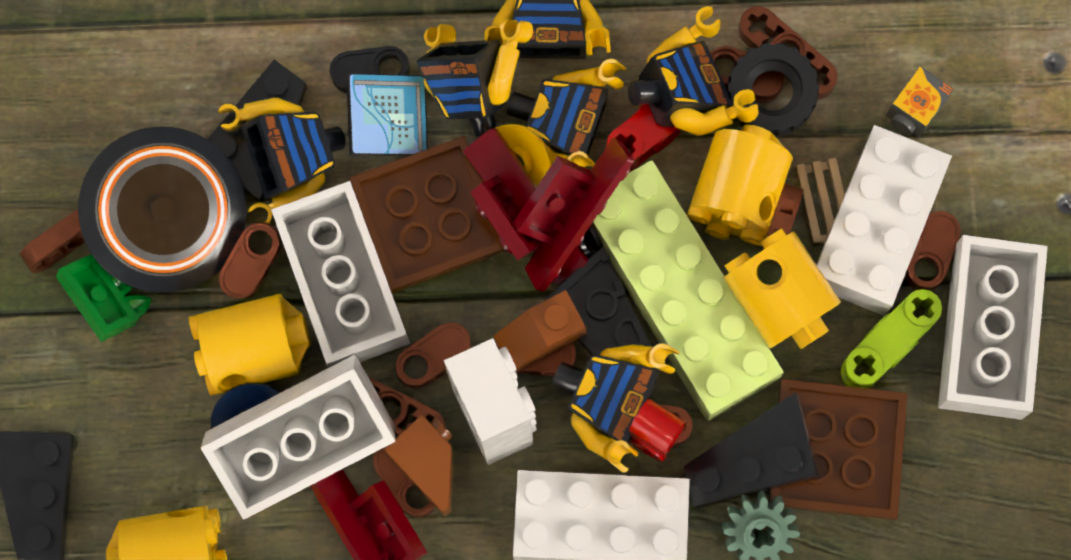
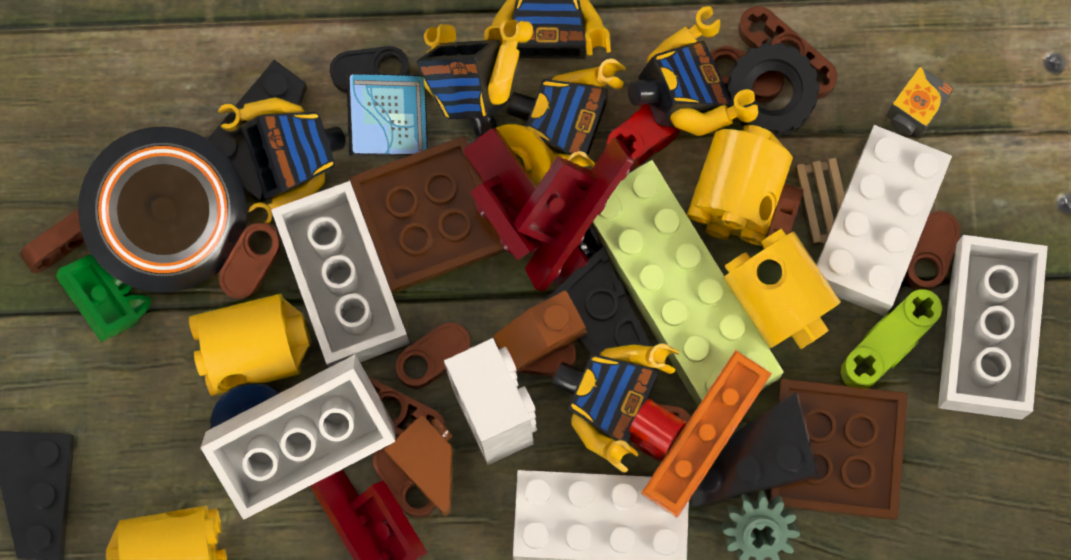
none -> orange tile [641,350,772,518]

